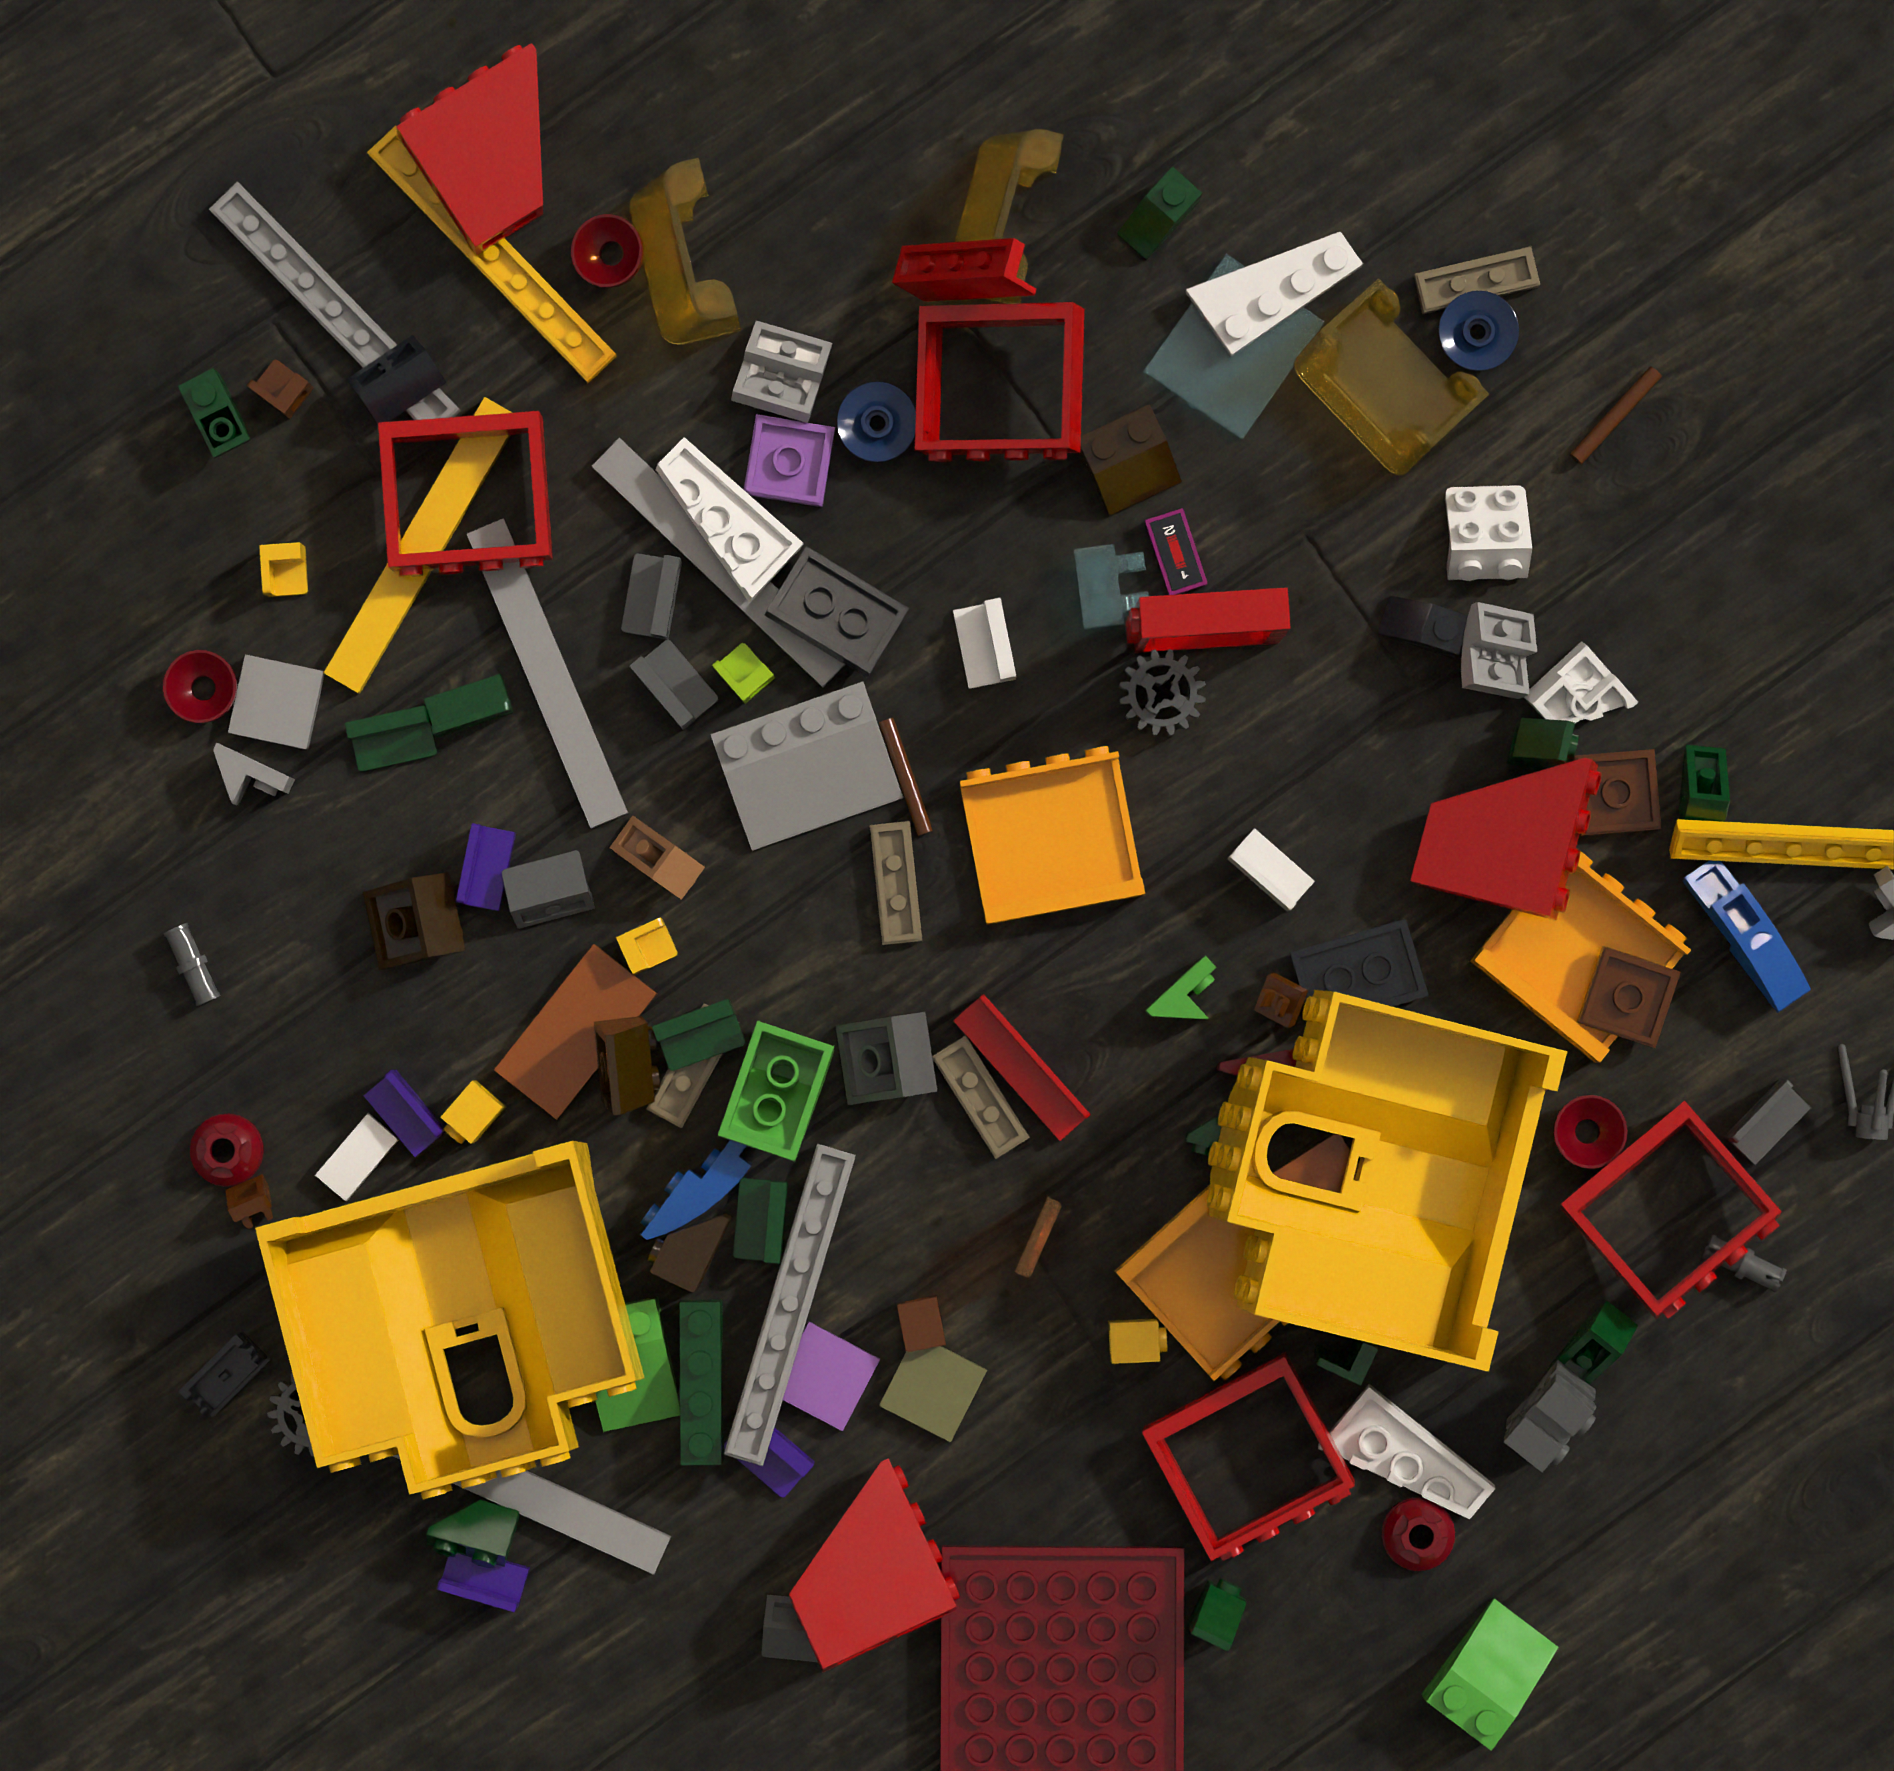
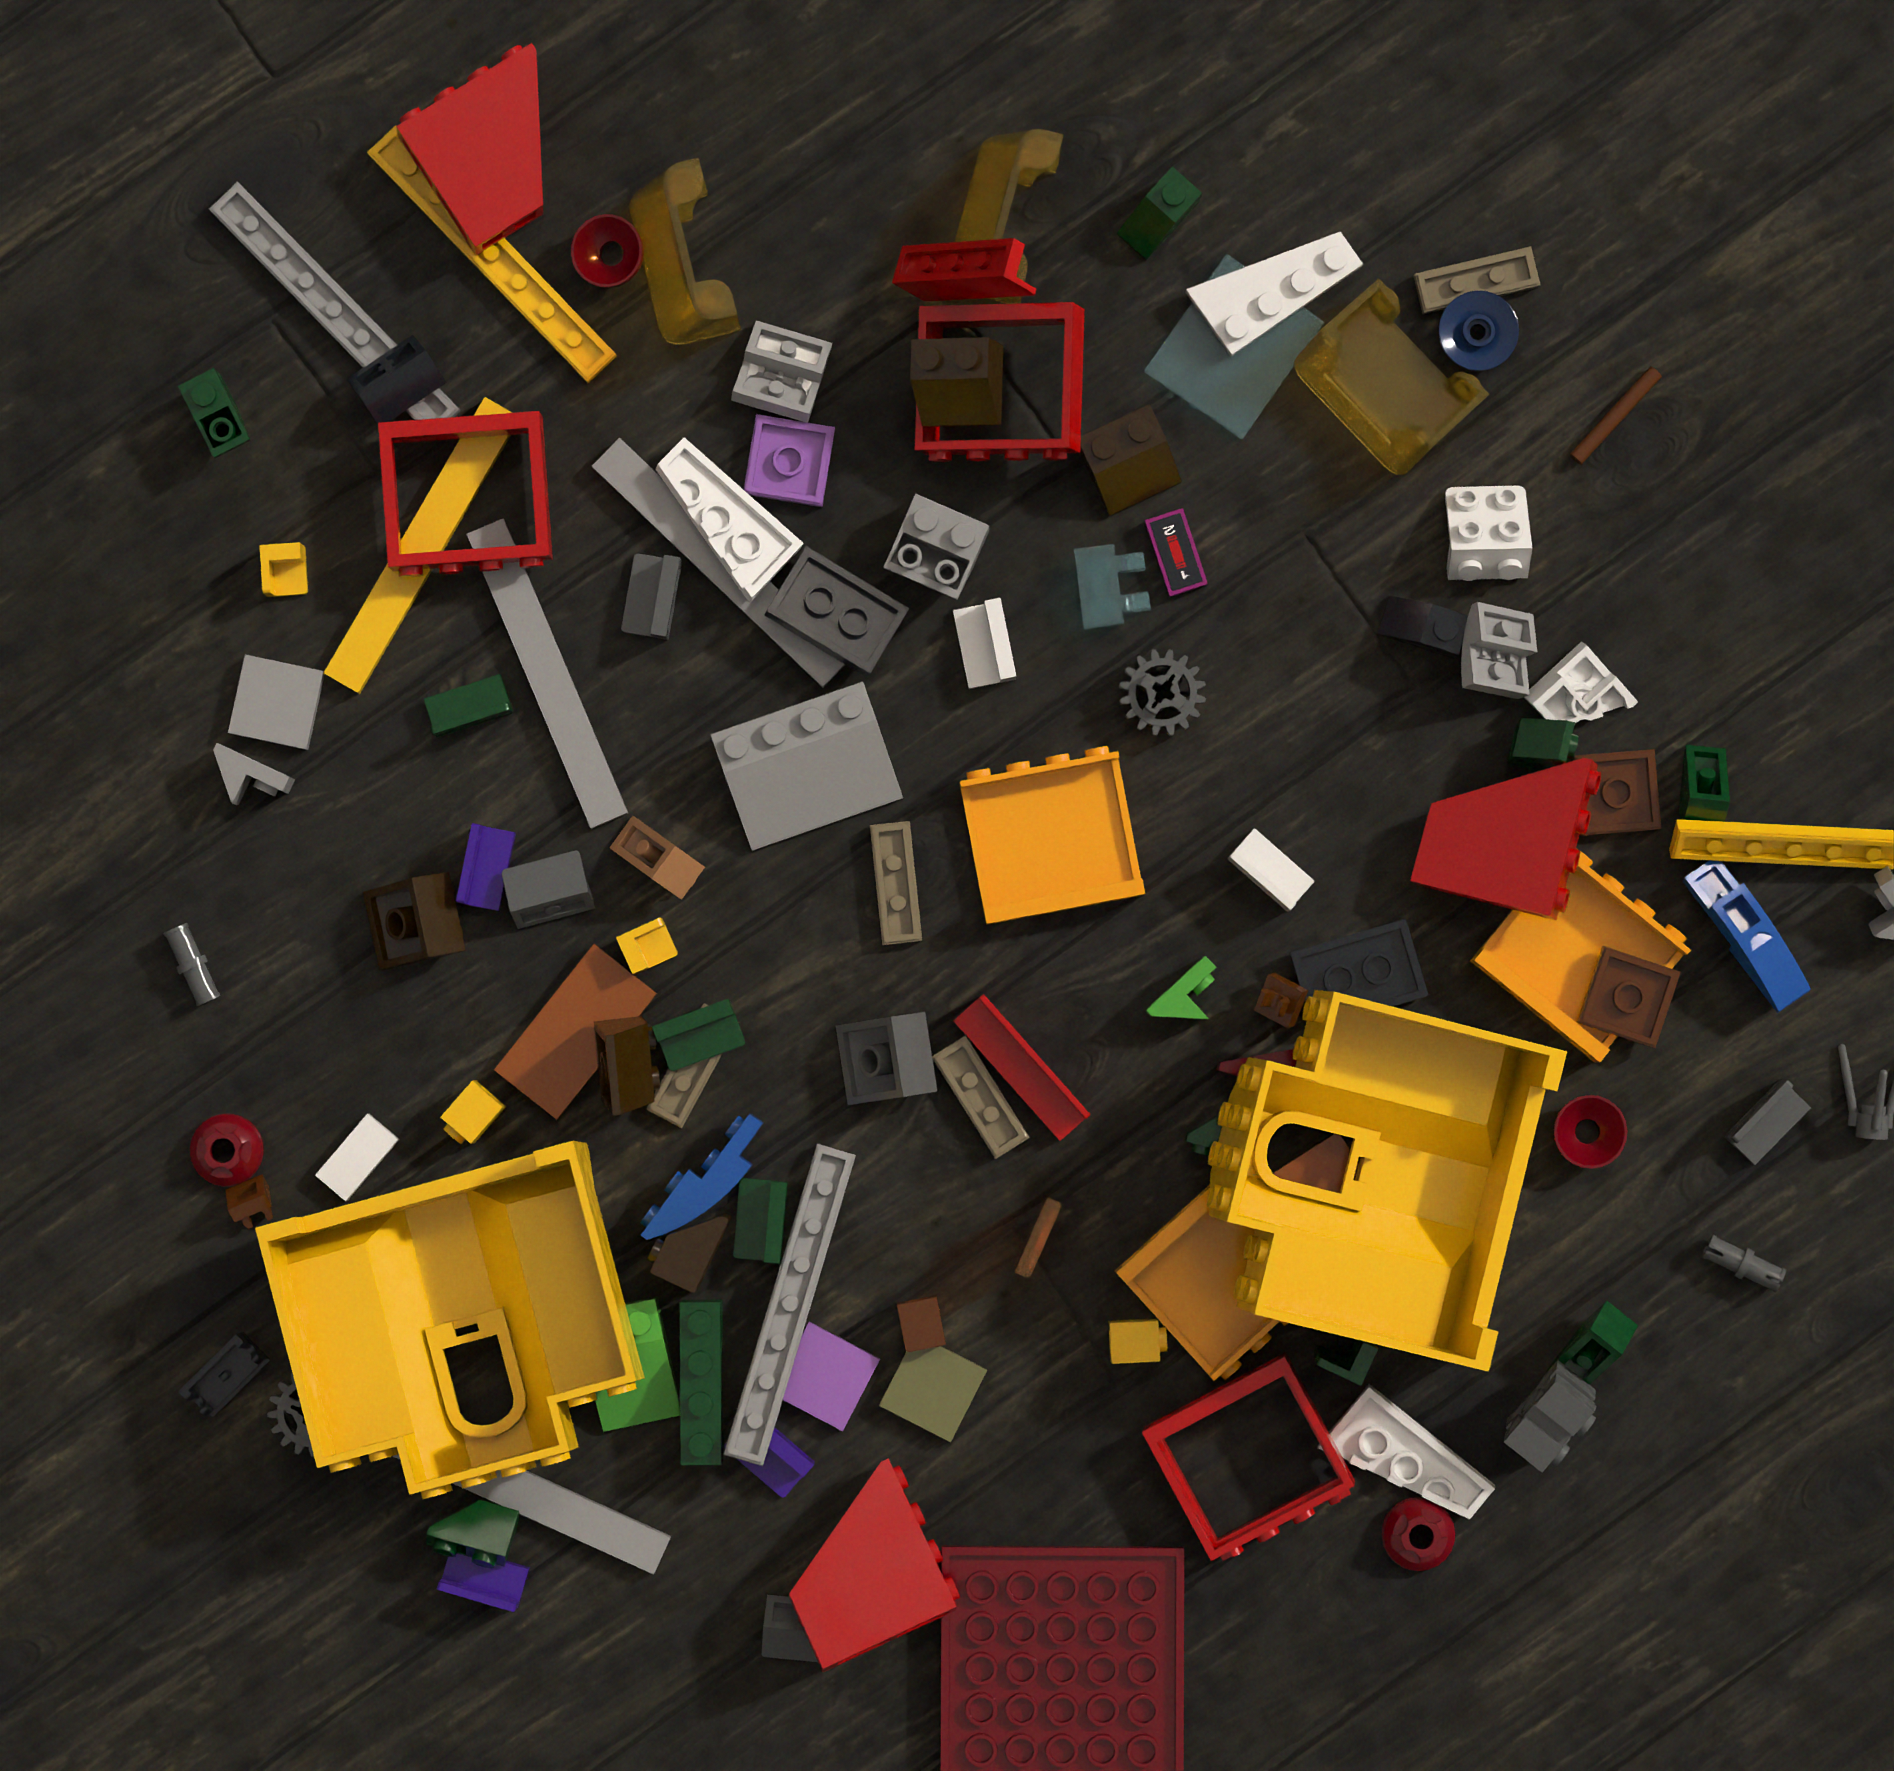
dark red piece [163,650,237,723] -> none
reddish brown panel [246,360,314,419] -> none
dark green panel [345,706,437,772] -> none
dark purple panel [364,1070,446,1157] -> none
dark grey panel [630,639,718,730] -> none
lime panel [712,643,775,704] -> none
bright green slope [718,1021,834,1162] -> none
dark blue dish [837,382,916,462] -> none
reddish brown bar [878,718,933,836] -> none
red window [1125,587,1291,653] -> none
dark green slope [1187,1578,1247,1652] -> none
bright green slope [1421,1598,1559,1751] -> none
red window [1560,1101,1782,1319] -> none
none -> light grey slope [884,494,990,600]
none -> dark brown slope [910,337,1003,427]

